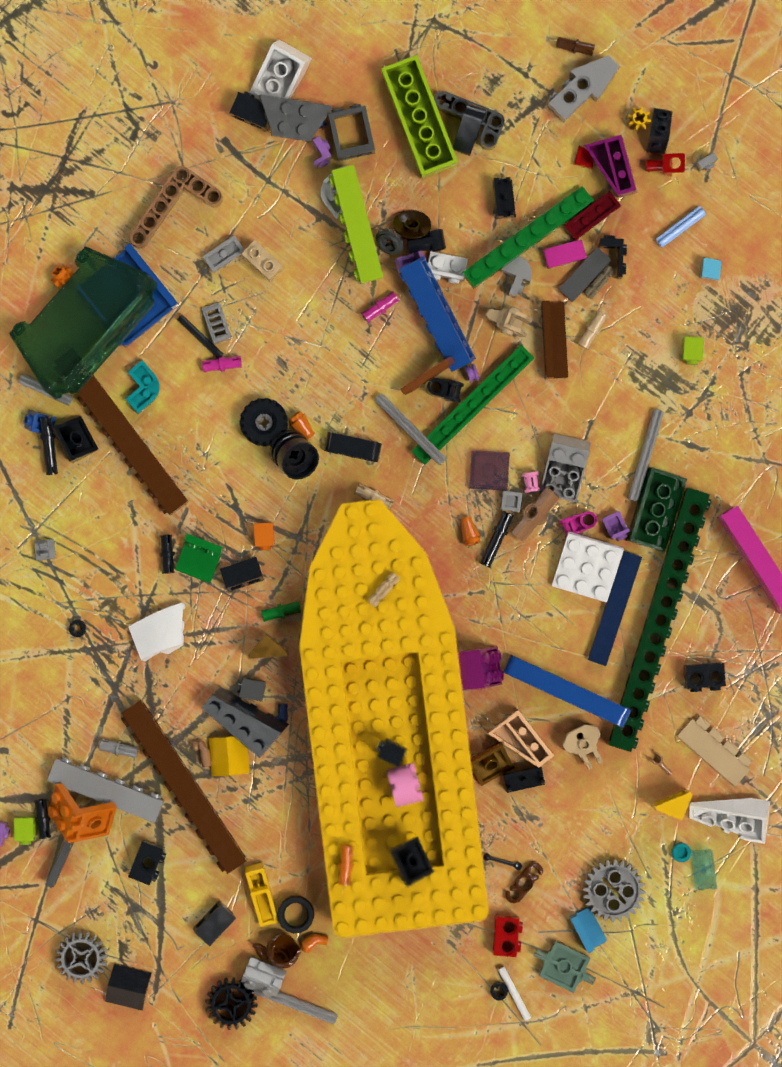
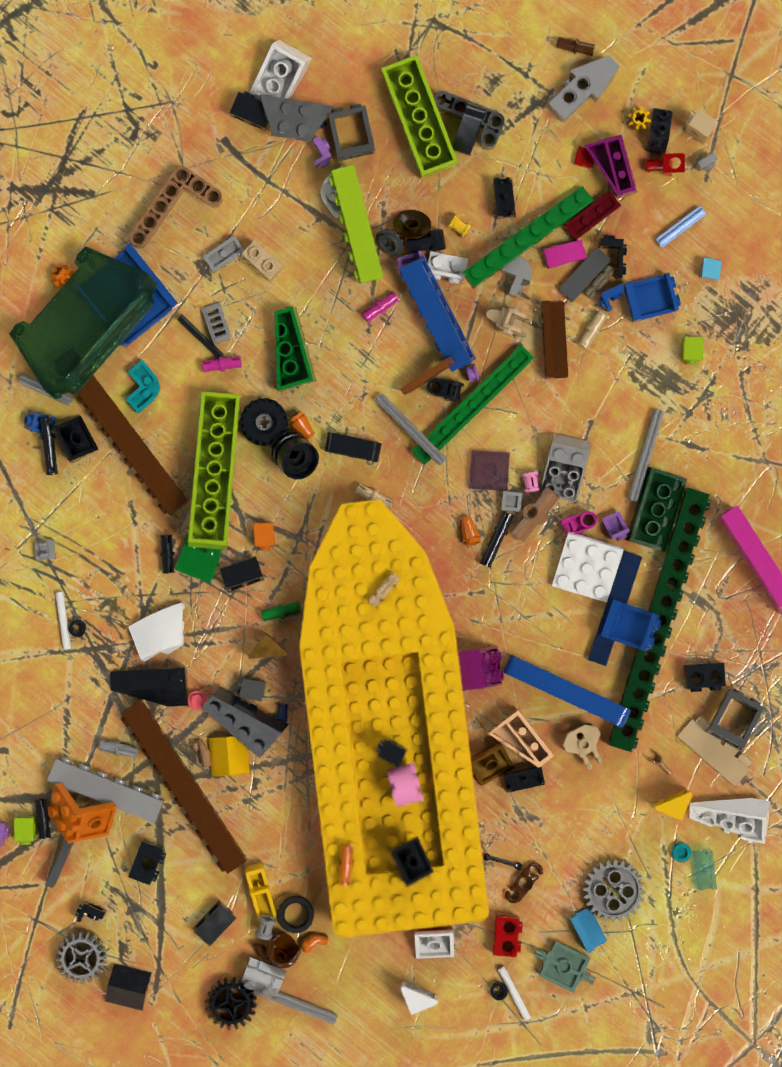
none -> white bar [55,592,71,650]
none -> black bracket [75,901,107,922]
none -> black wedge [110,667,189,707]
none -> lime brick [188,392,240,550]
none -> coral plate [188,691,207,710]
none -> light grey bush [255,915,276,940]
none -> green wedge [274,306,317,392]
none -> white slope [401,981,438,1015]
none -> white slope [414,927,454,959]
none -> yellow bush [448,214,473,238]
none -> blue bracket [598,284,625,312]
none -> blue panel [601,599,661,652]
none -> blue panel [623,273,681,323]
none -> tan brick [685,109,718,144]
none -> dark grey window [706,689,764,751]

